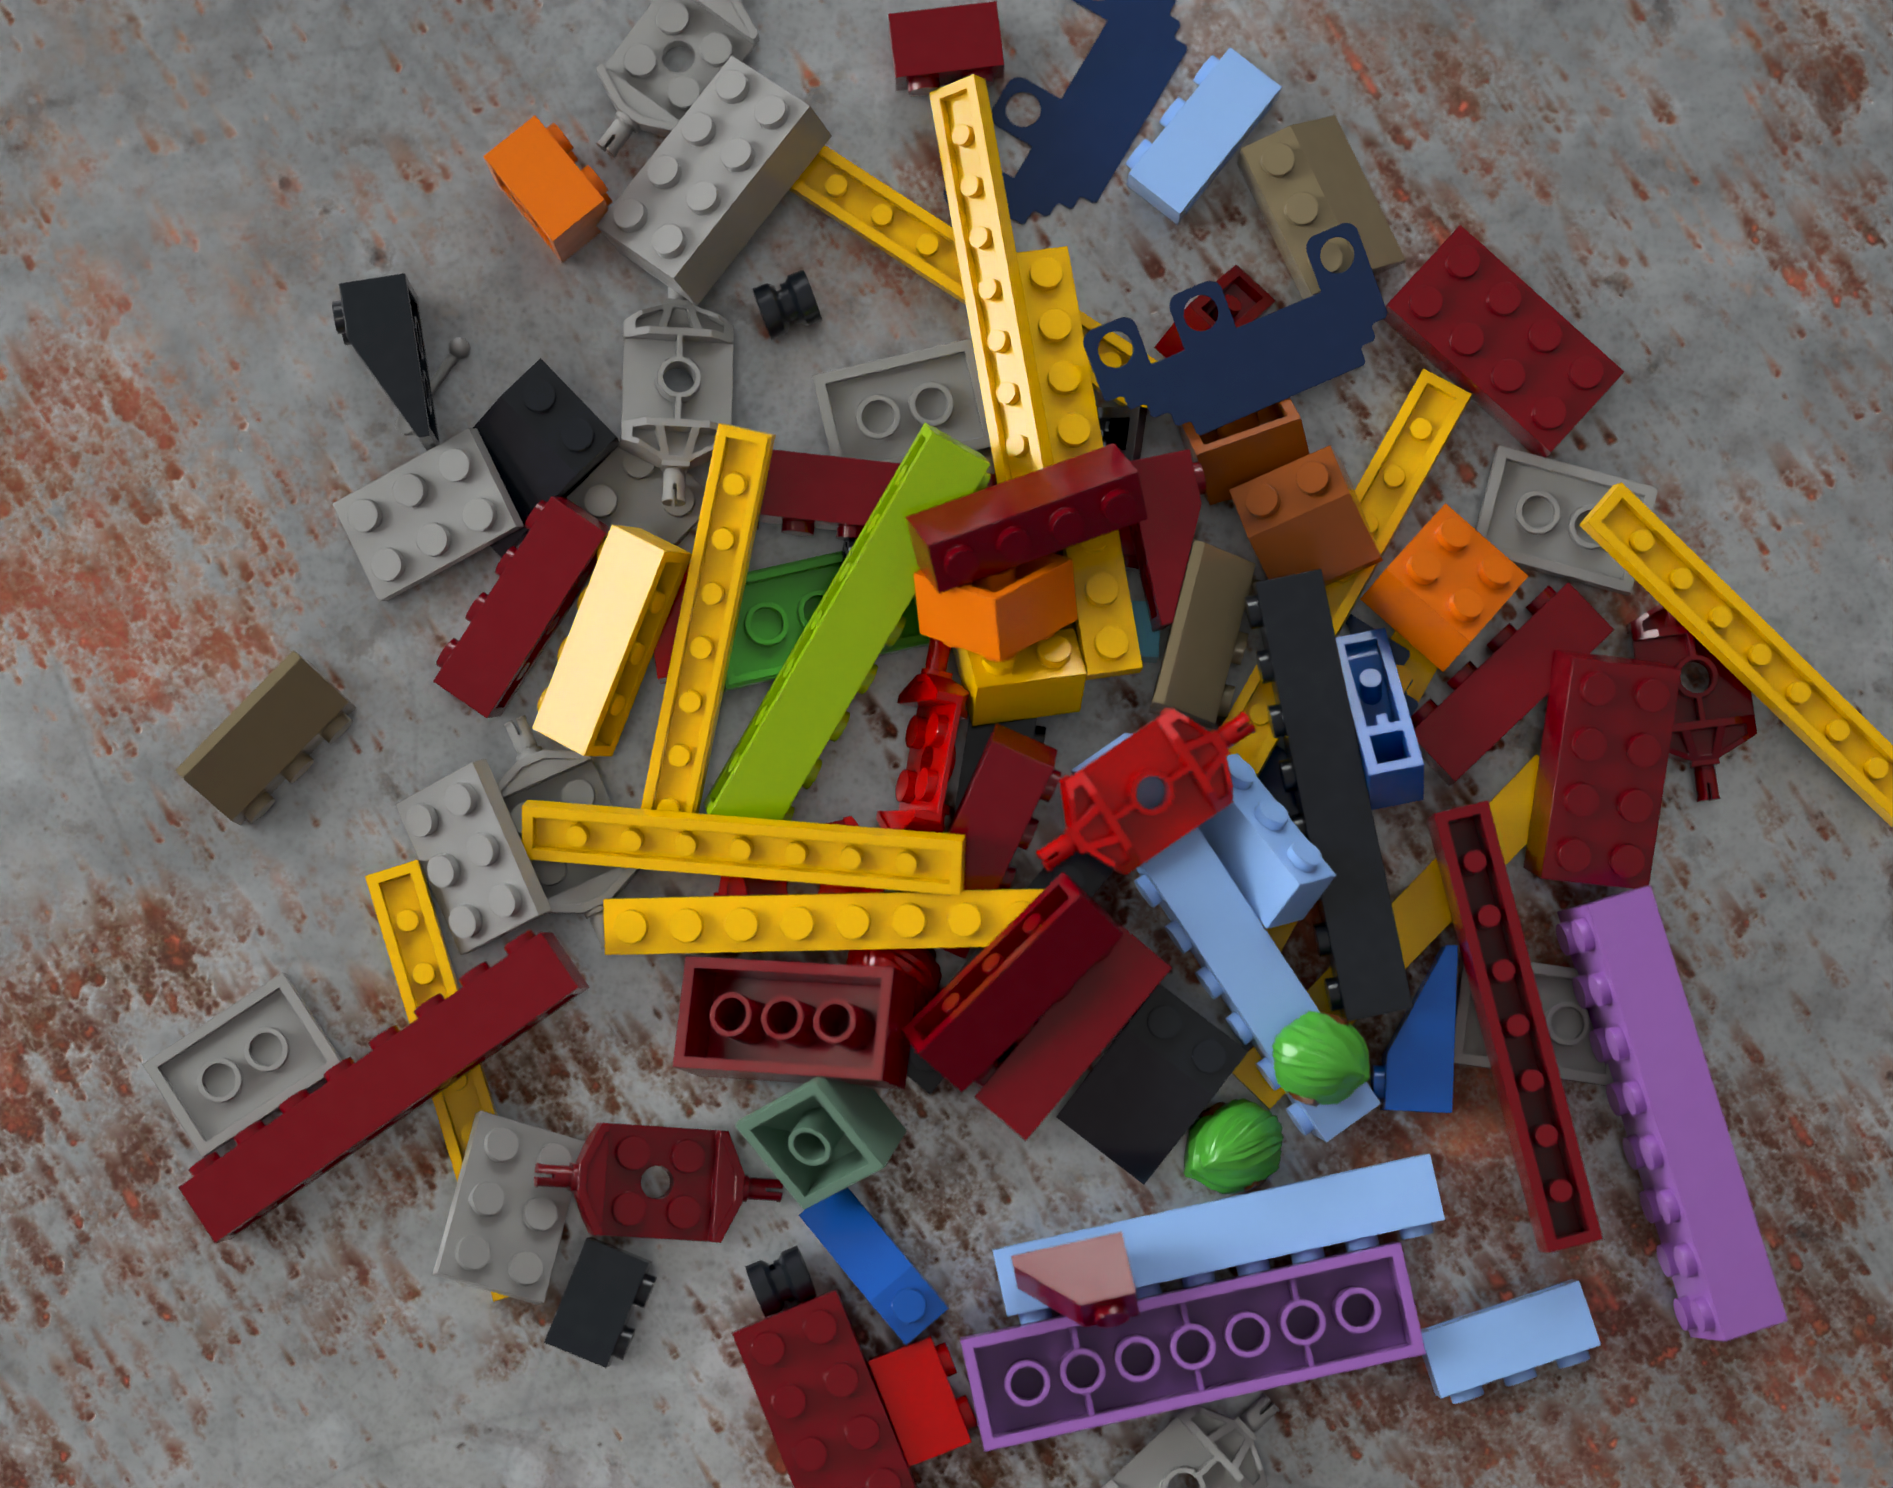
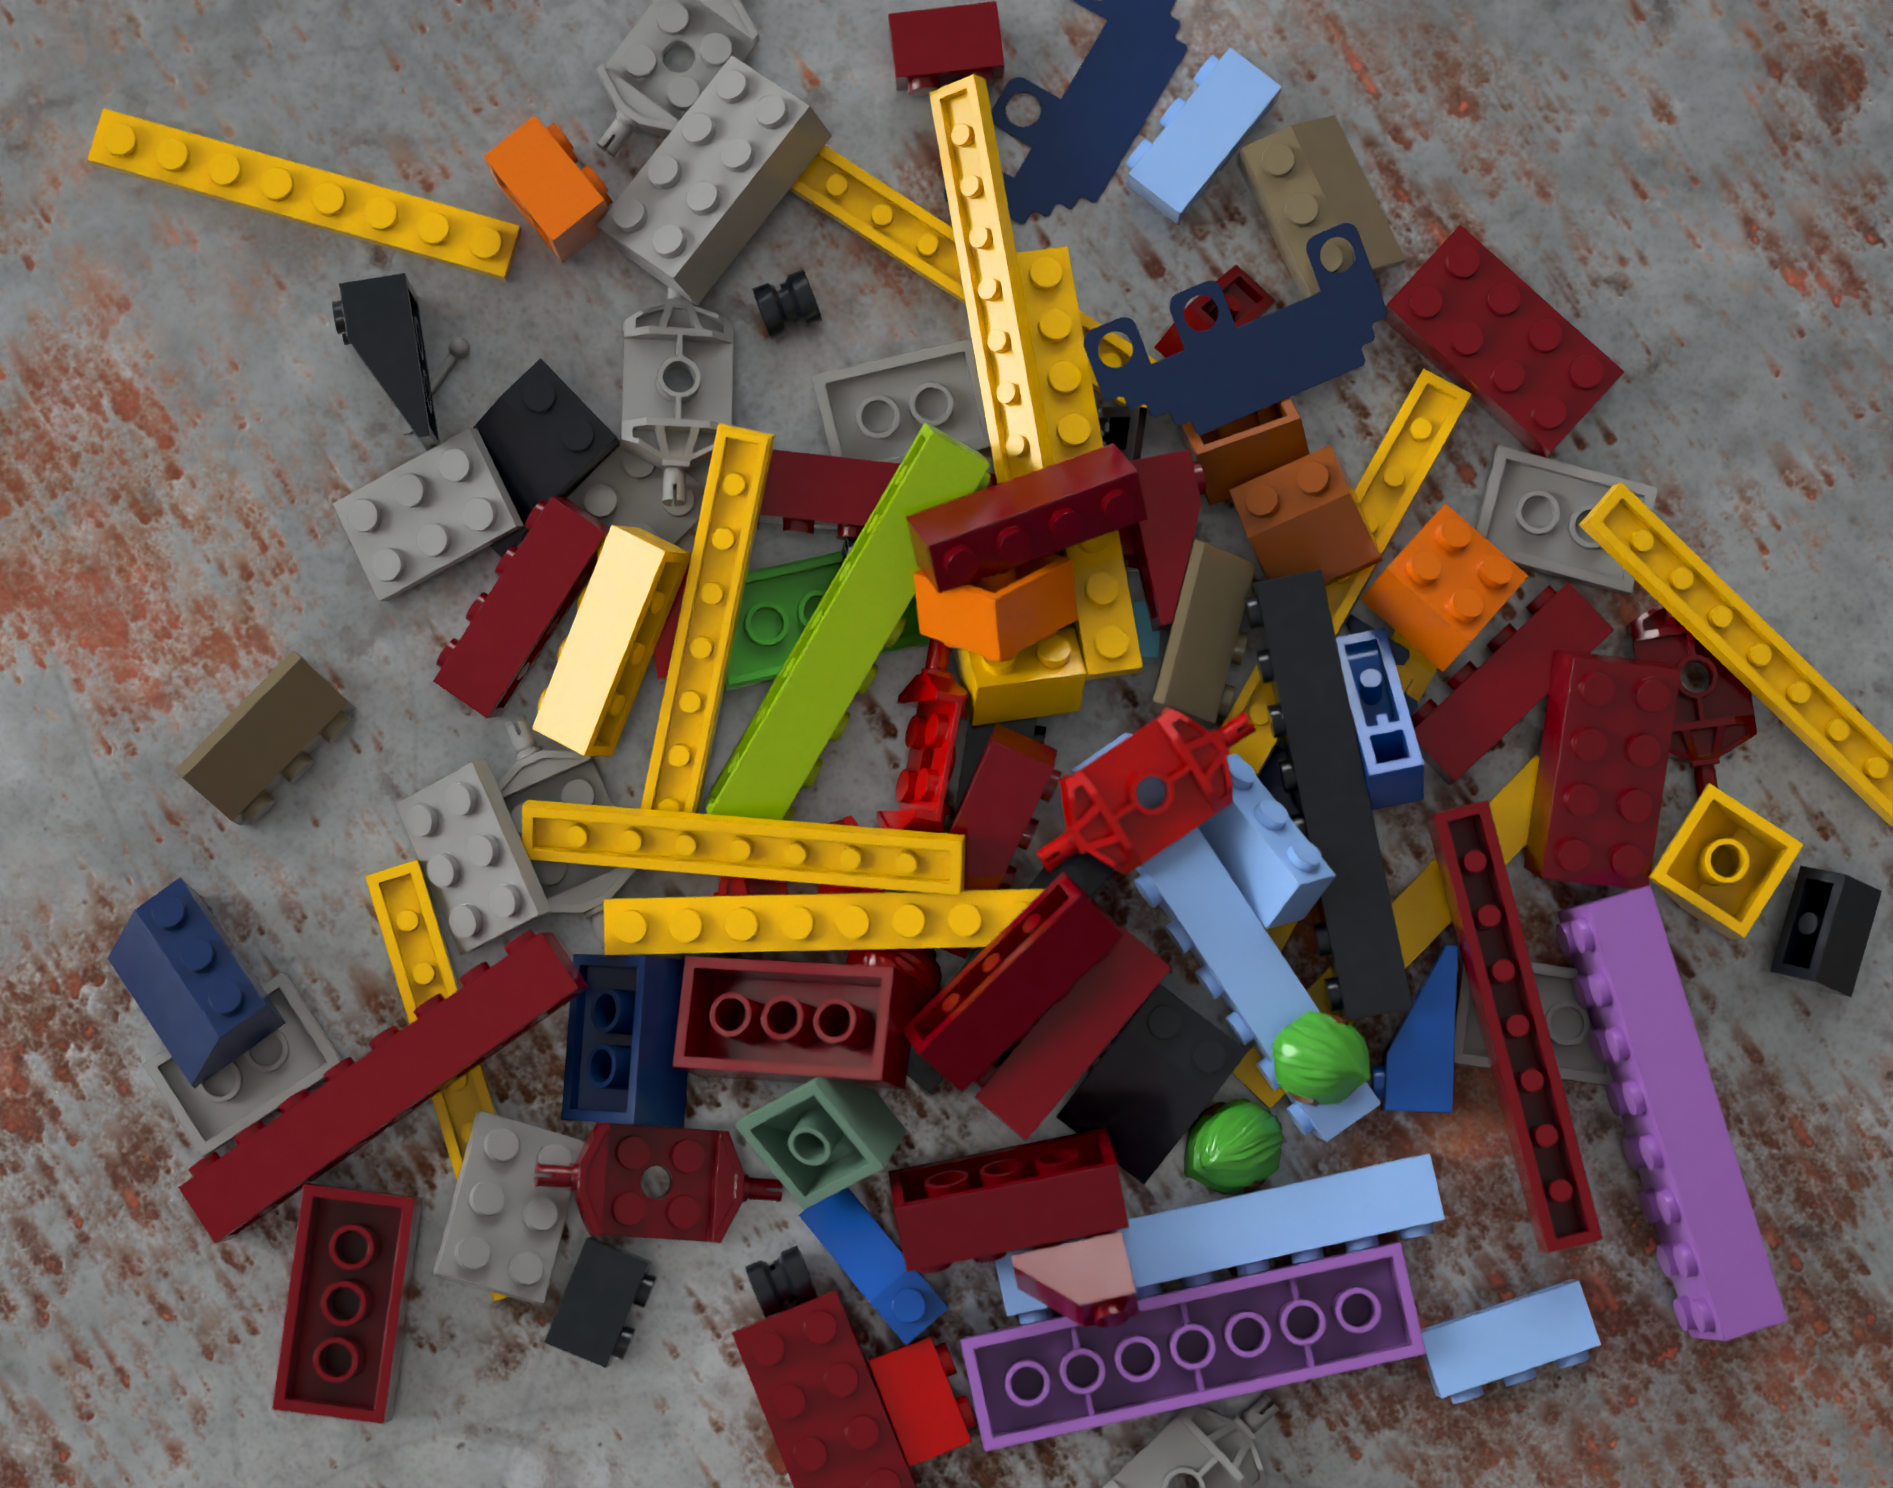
none -> yellow plate [87,108,522,282]
none -> dark blue slope [108,877,286,1088]
none -> dark red brick [272,1184,423,1424]
none -> dark blue slope [561,954,688,1128]
none -> dark red brick [888,1128,1129,1274]
none -> yellow slope [1648,784,1804,940]
none -> black brick [1770,865,1882,997]

